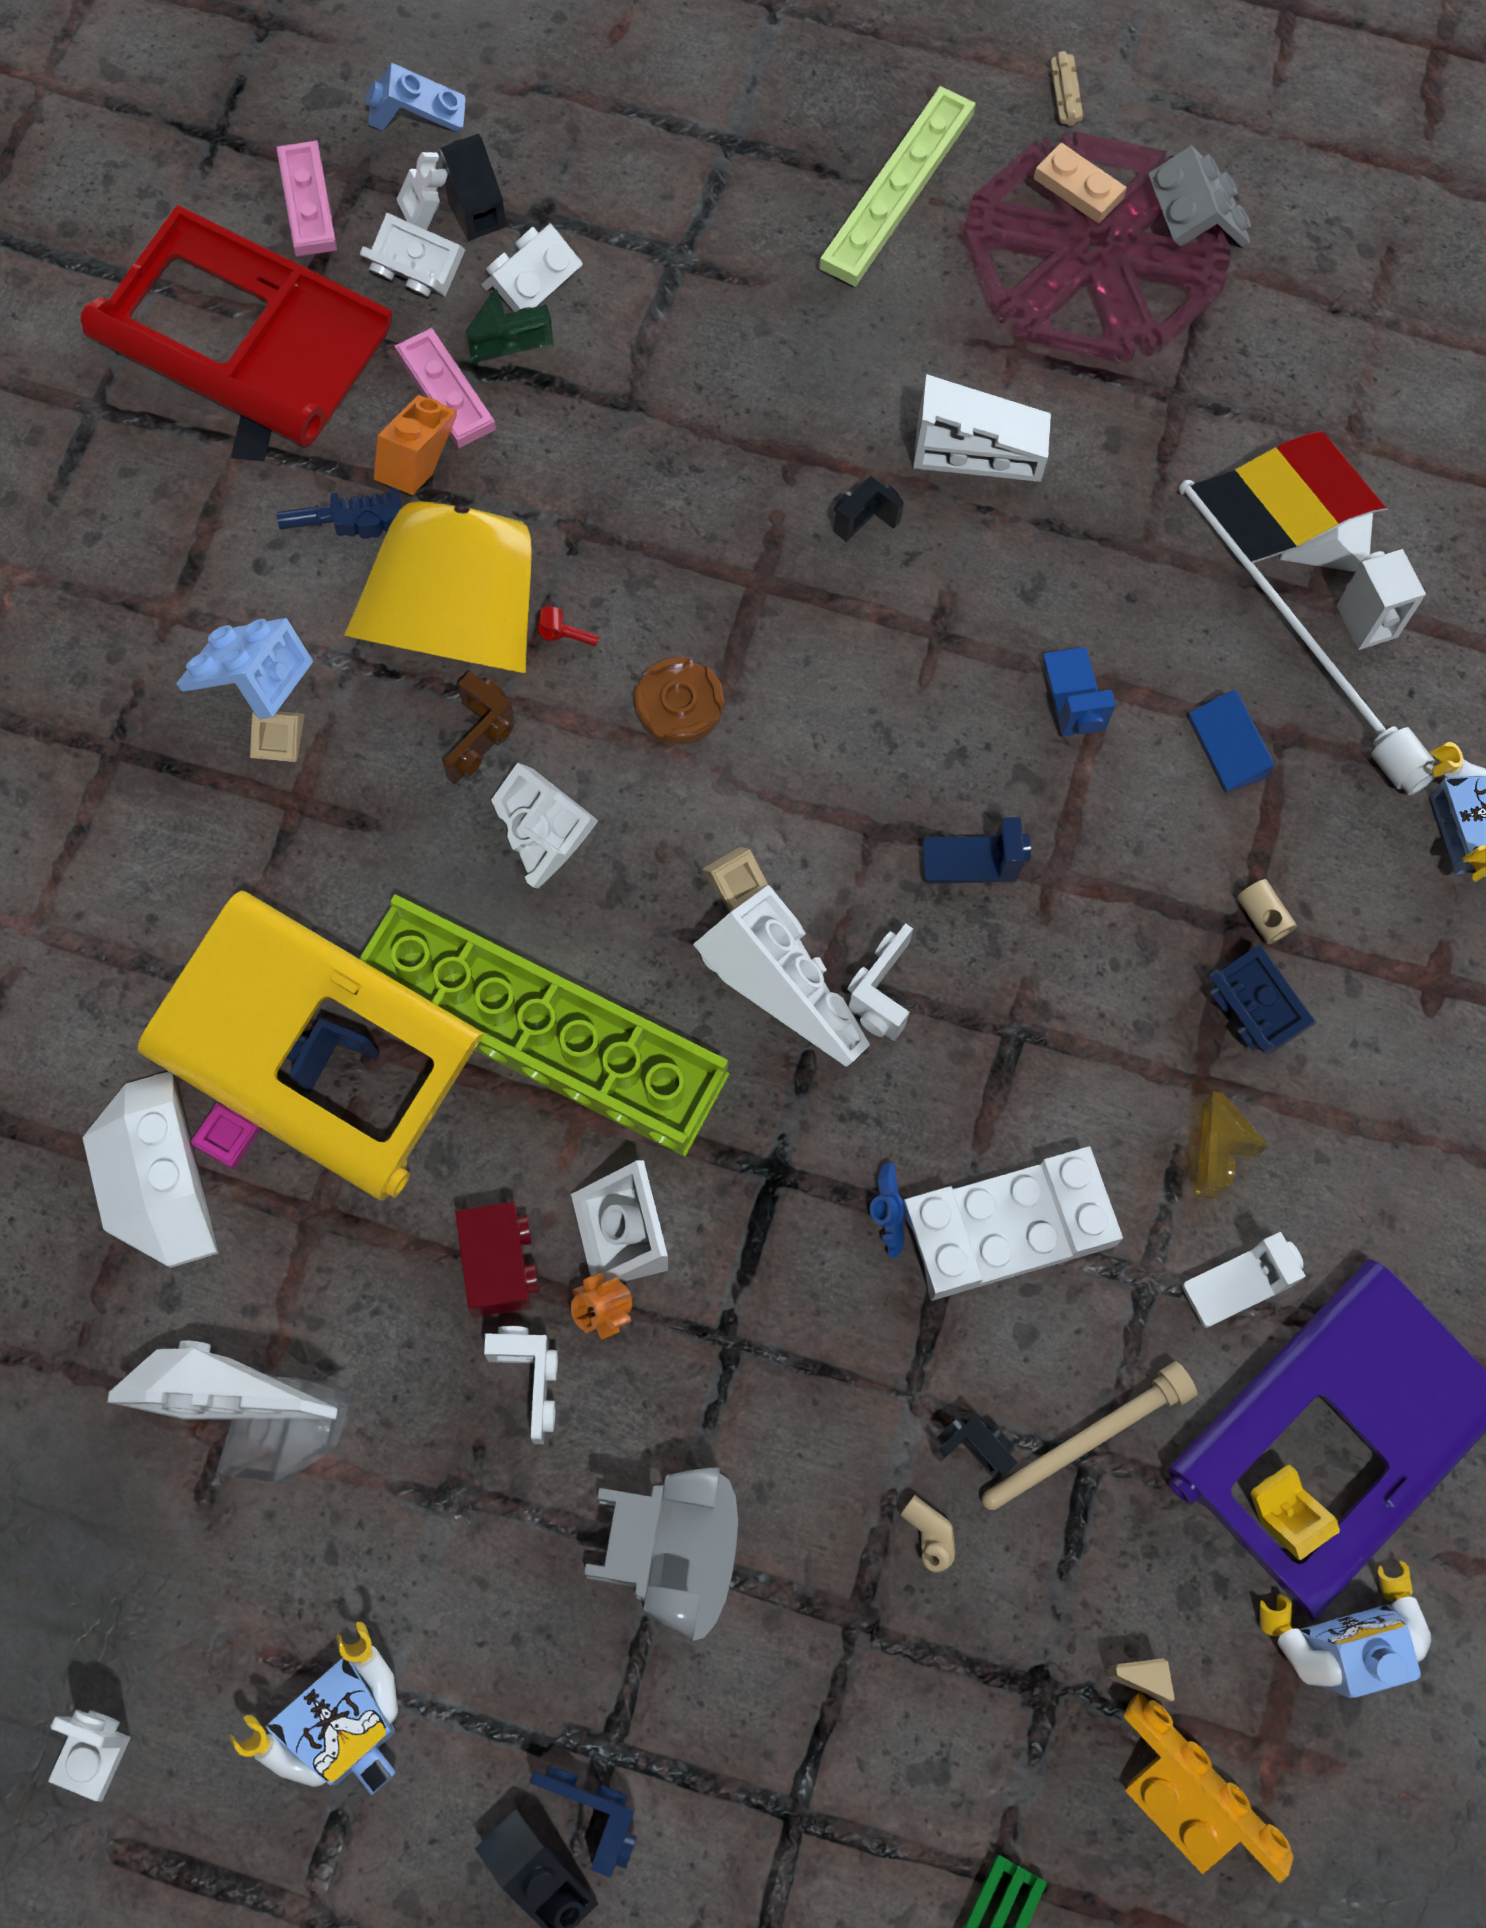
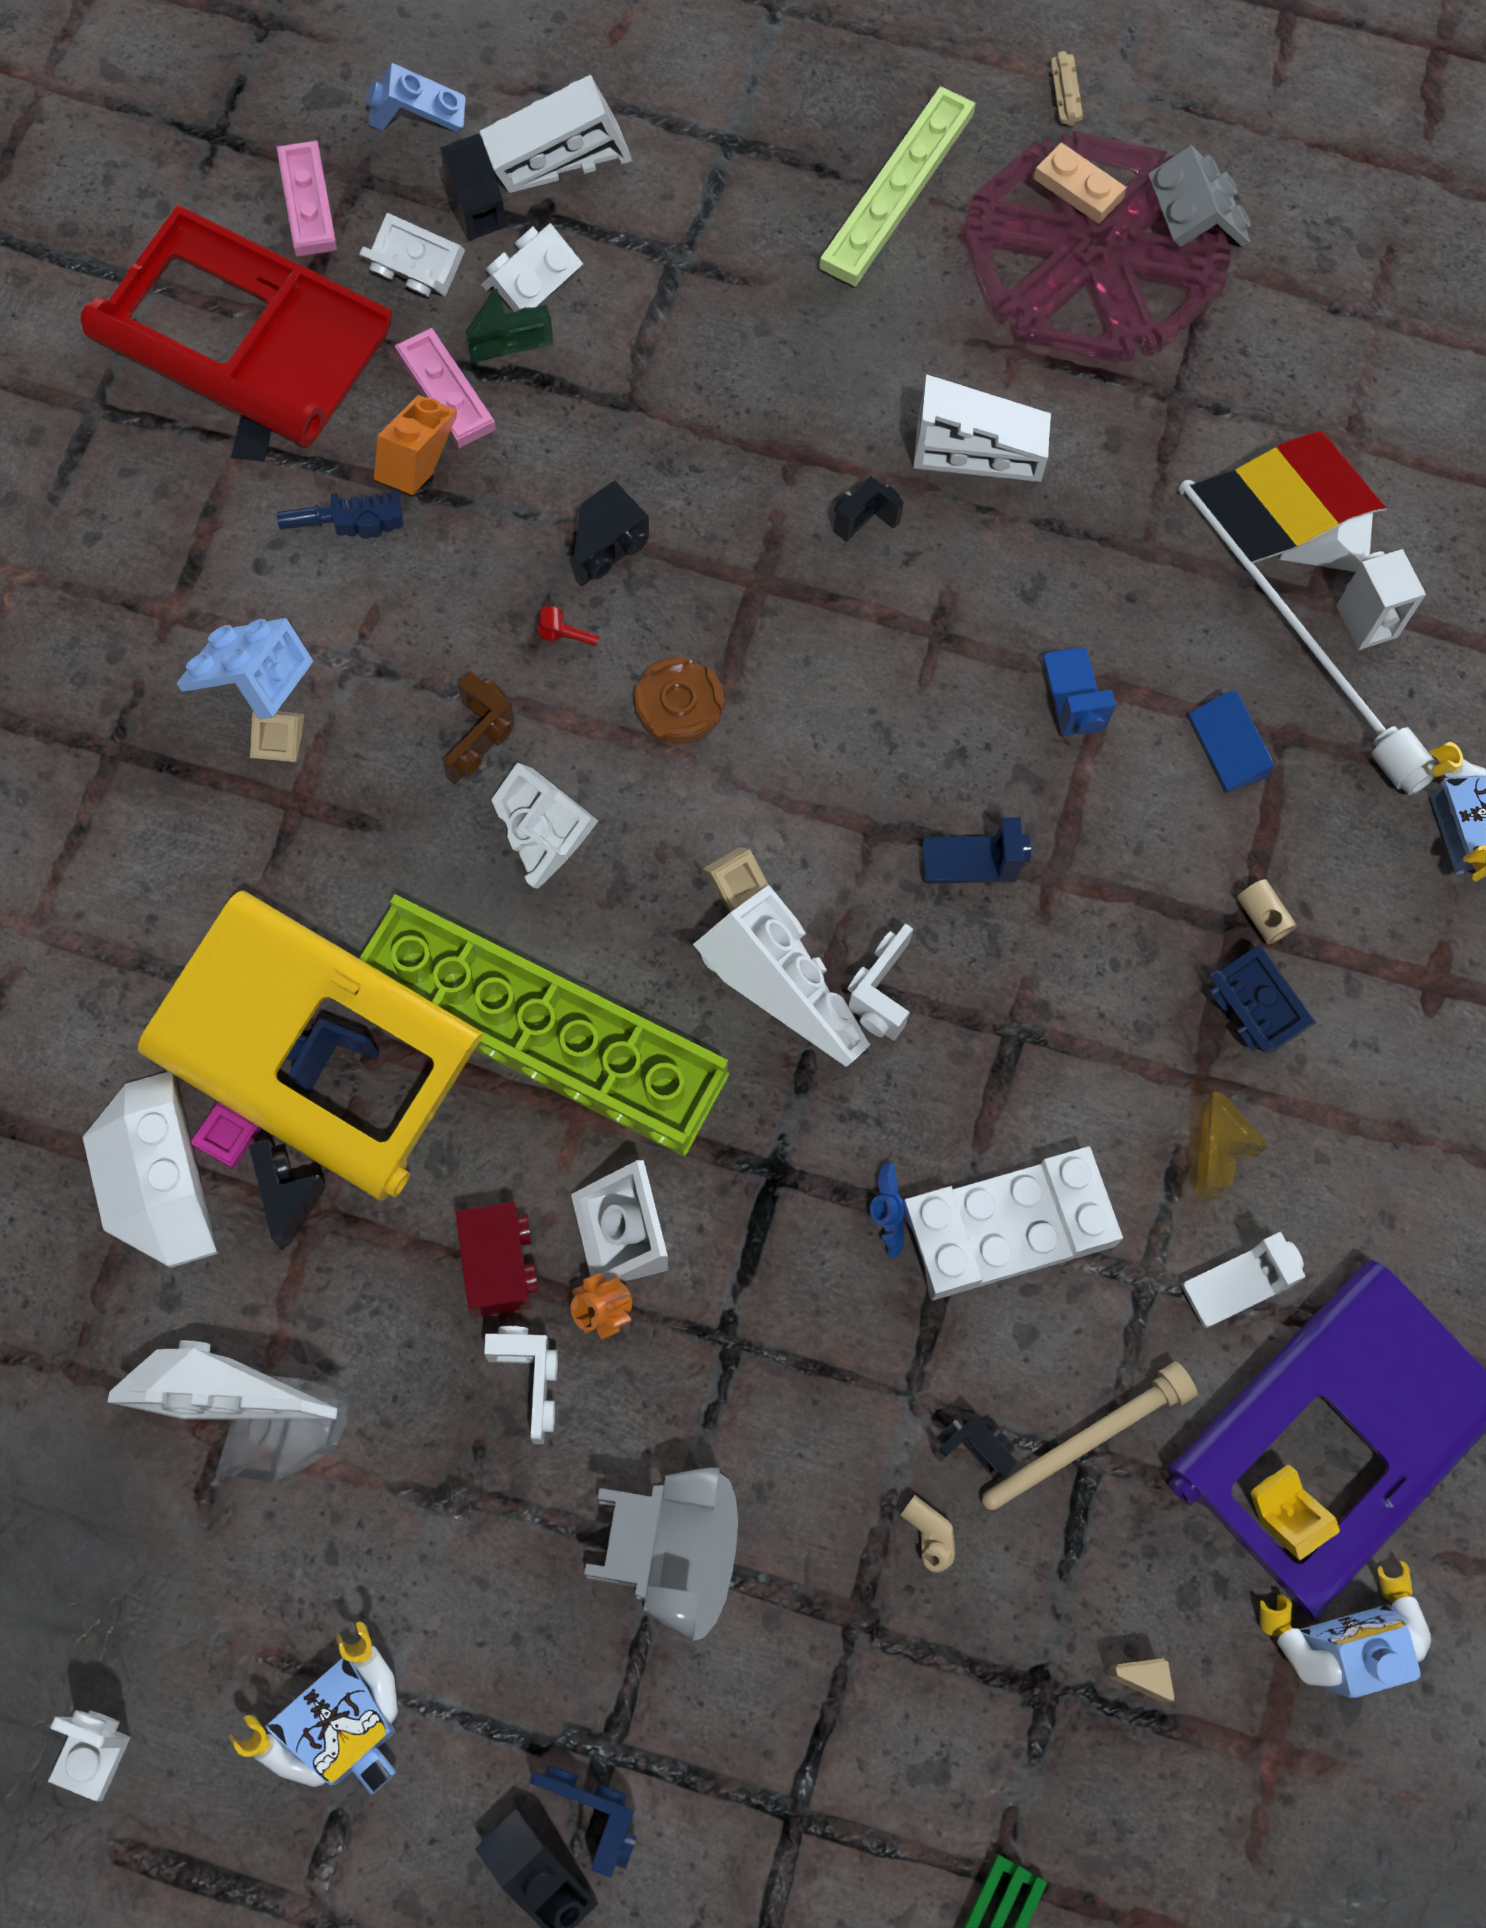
yellow piece [344,501,531,673] -> none
white plate [397,152,447,230] -> none
light orange bracket [1123,1692,1294,1883] -> none
none -> black slope [249,1139,326,1249]
none -> white wedge [480,74,633,193]
none -> black slope [574,480,649,587]

